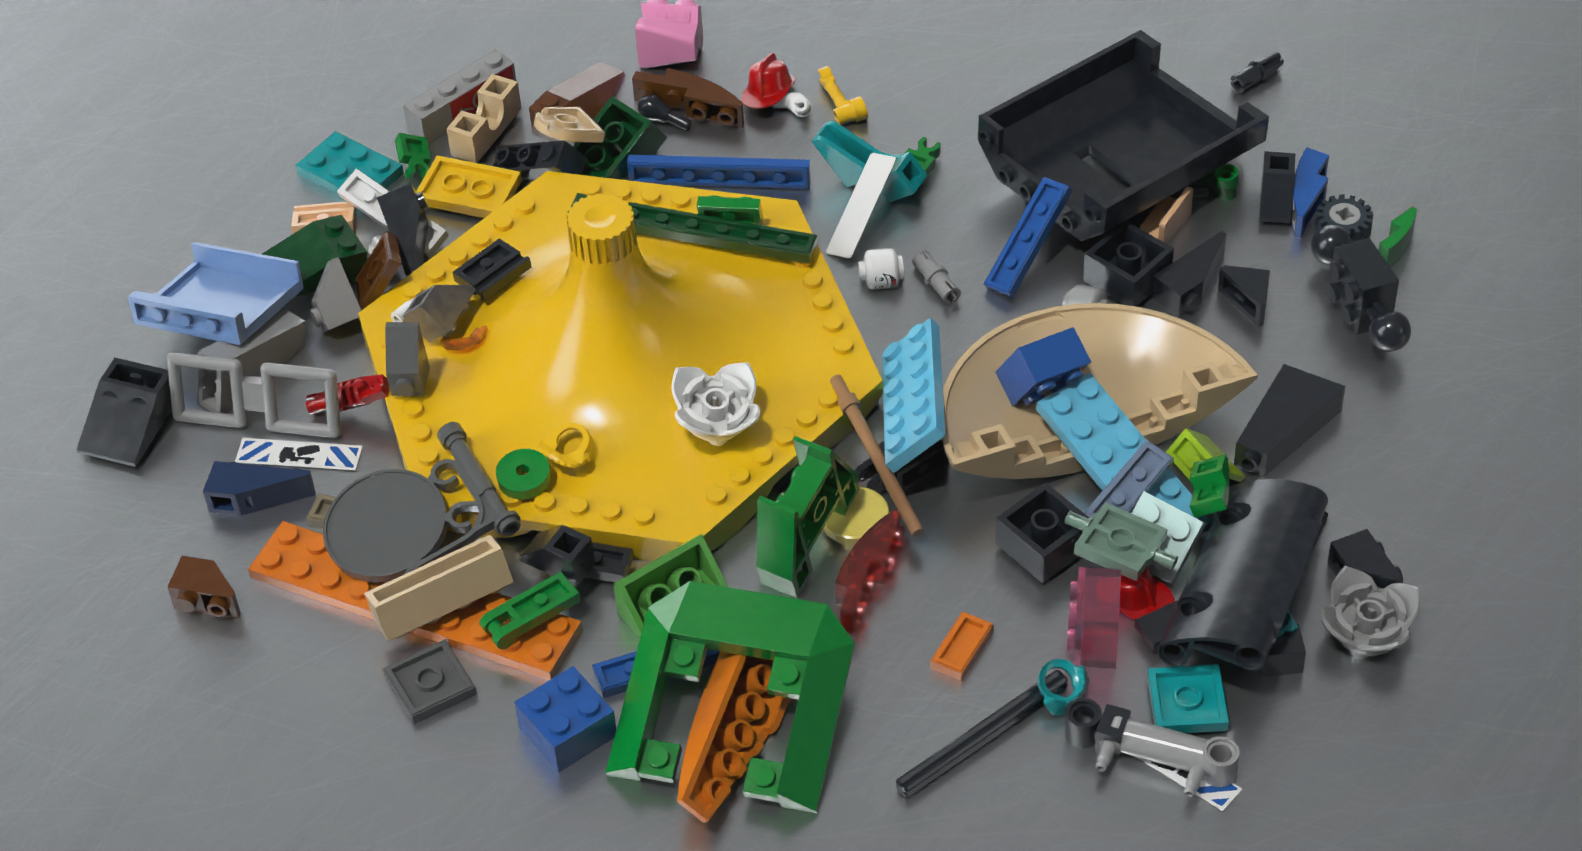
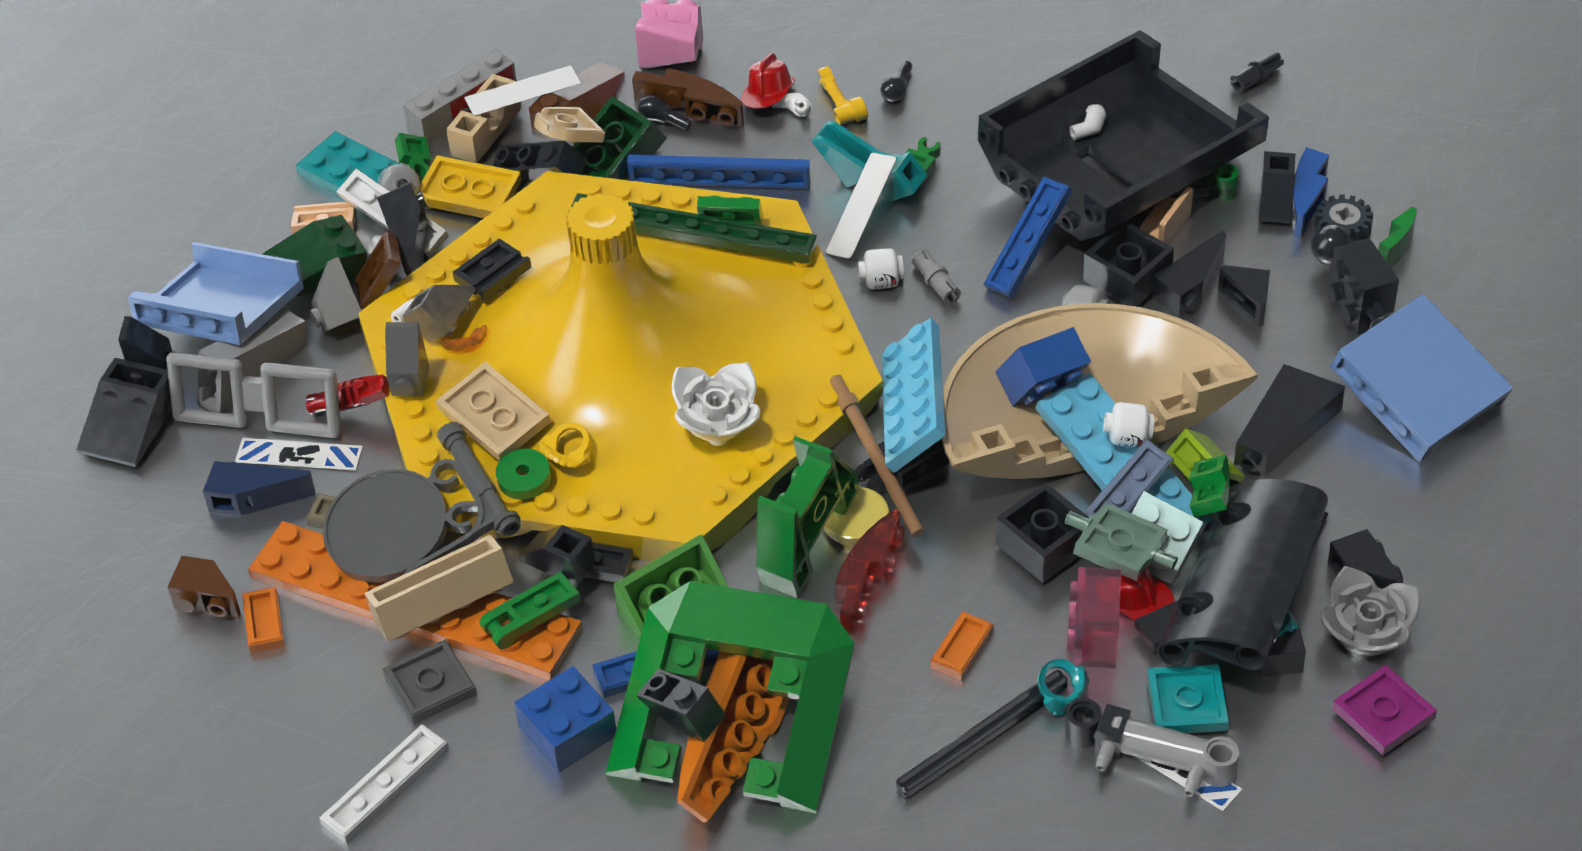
none -> black slope [118,316,177,370]
none -> orange tile [242,587,285,653]
none -> white tile [319,724,449,844]
none -> light grey head [378,164,420,193]
none -> tan plate [435,362,551,461]
none -> white sticker [464,65,581,116]
none -> black slope [636,669,726,742]
none -> black piece [880,60,913,102]
none -> white arm [1069,104,1106,141]
none -> white head [1103,402,1154,447]
none -> medium blue panel [1330,294,1513,462]
none -> magenta plate [1332,665,1437,755]

